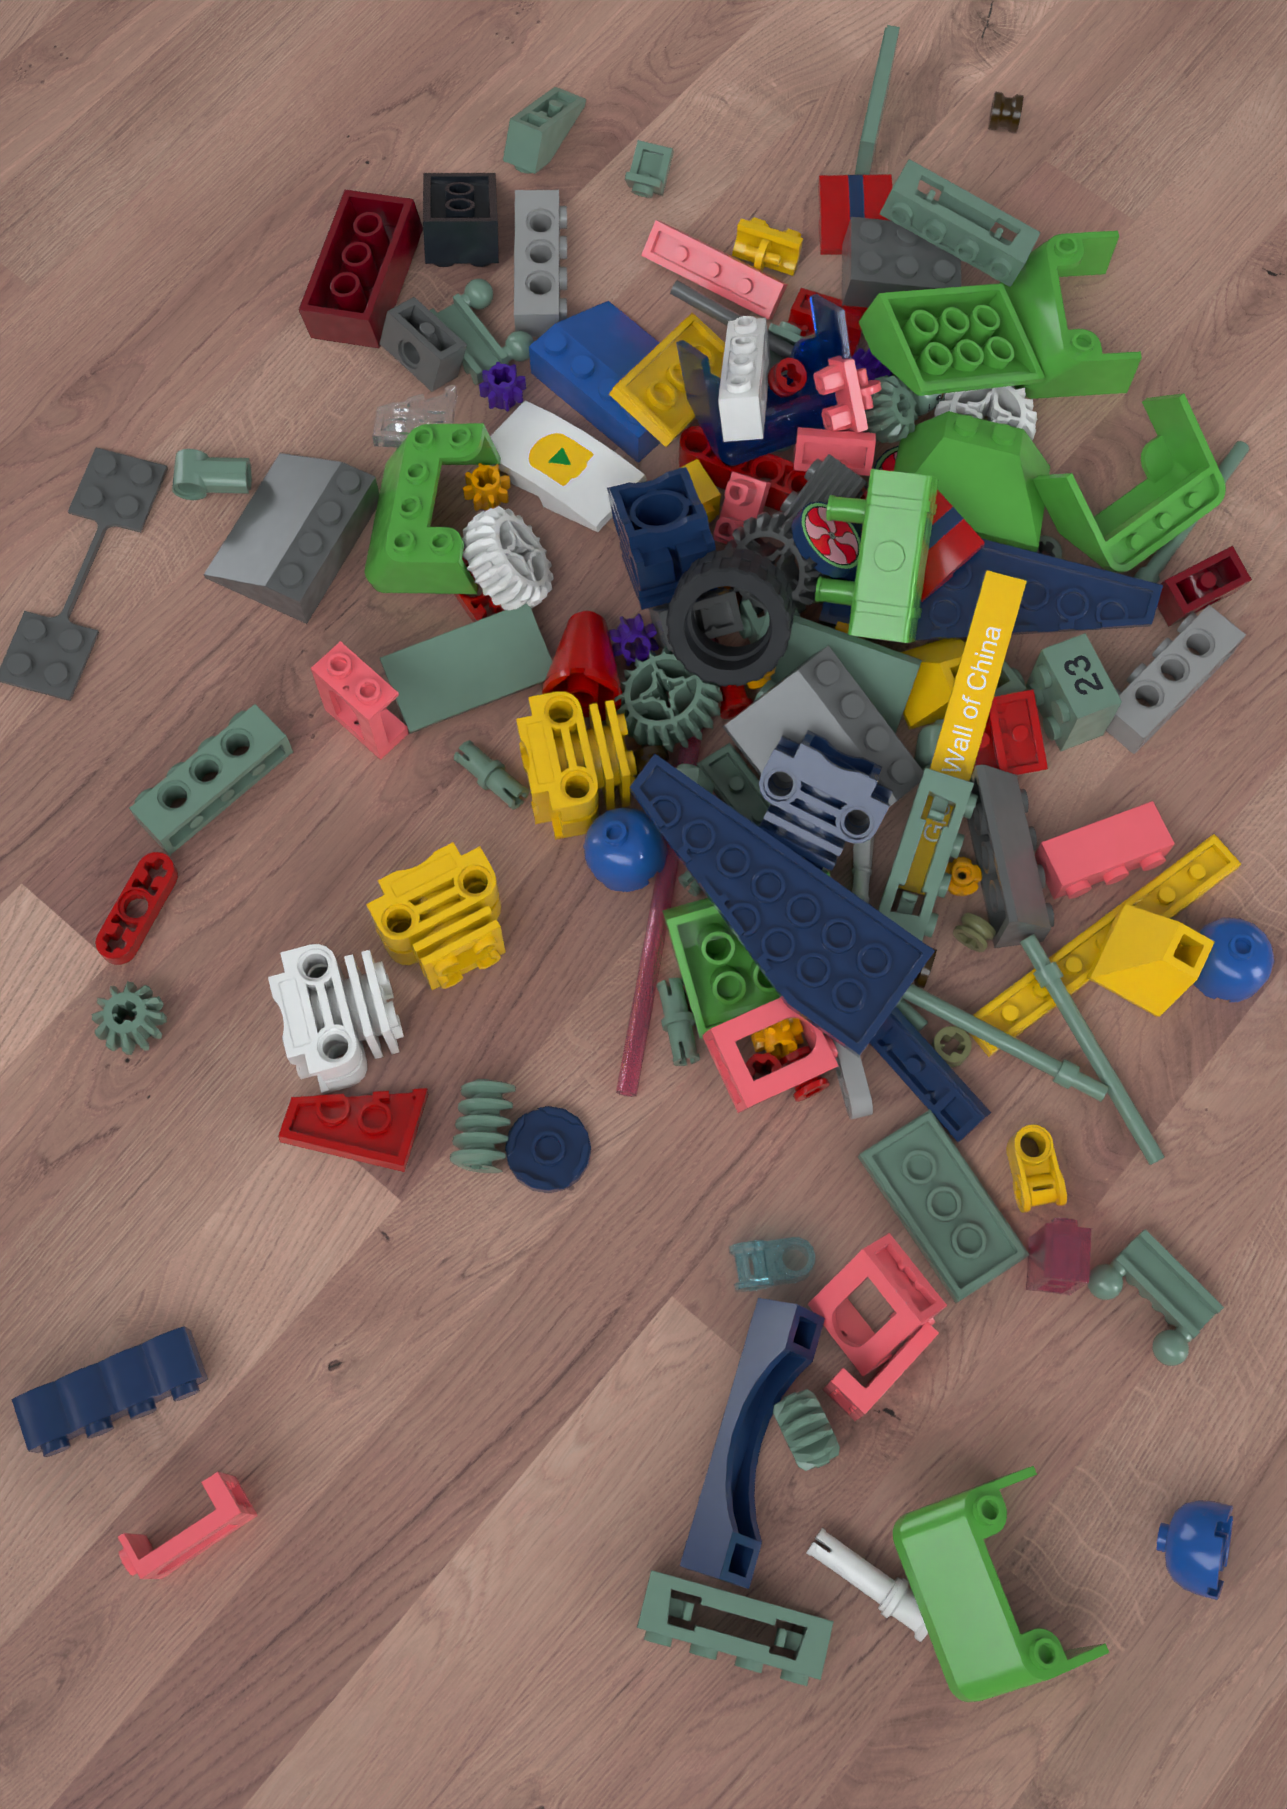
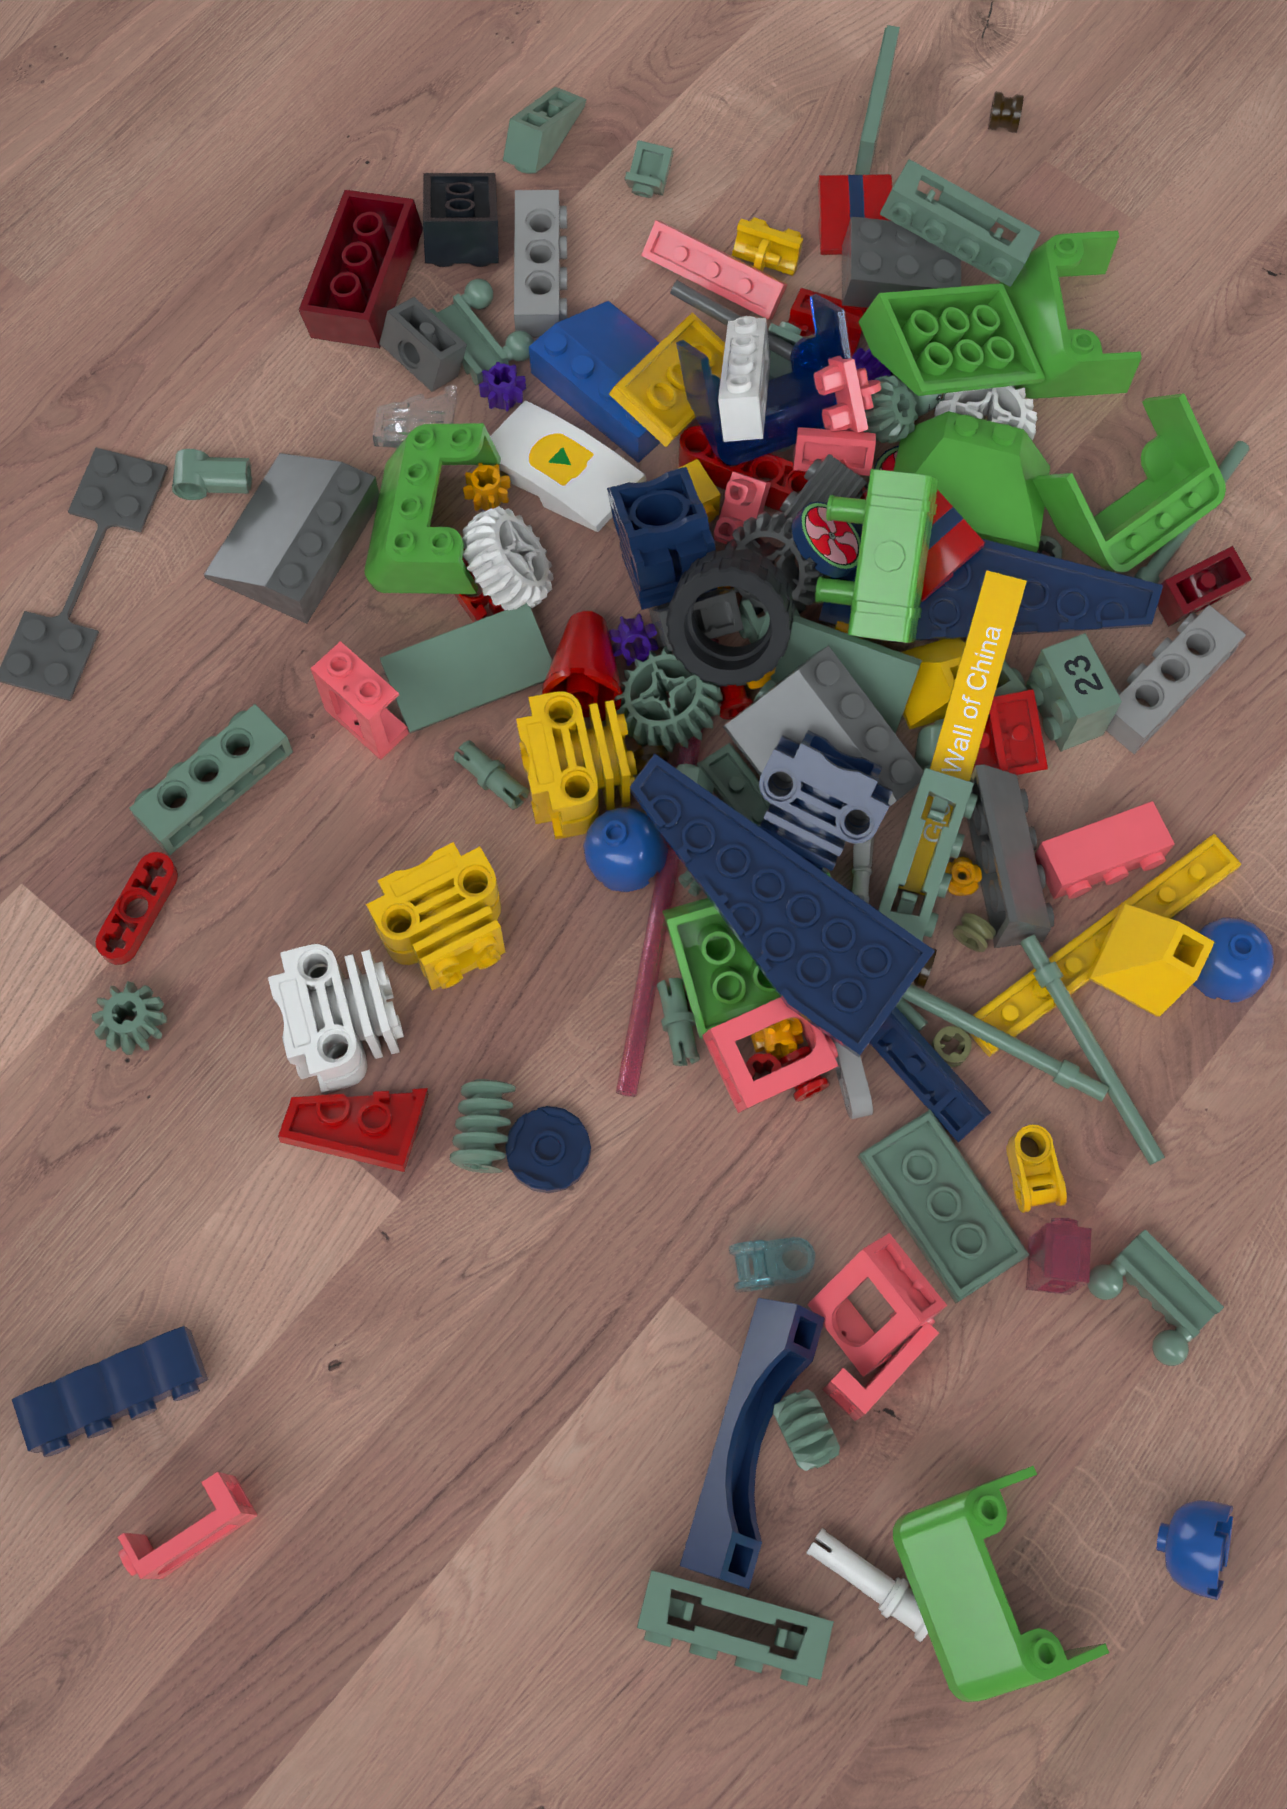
red bush [767,358,807,397] -> none

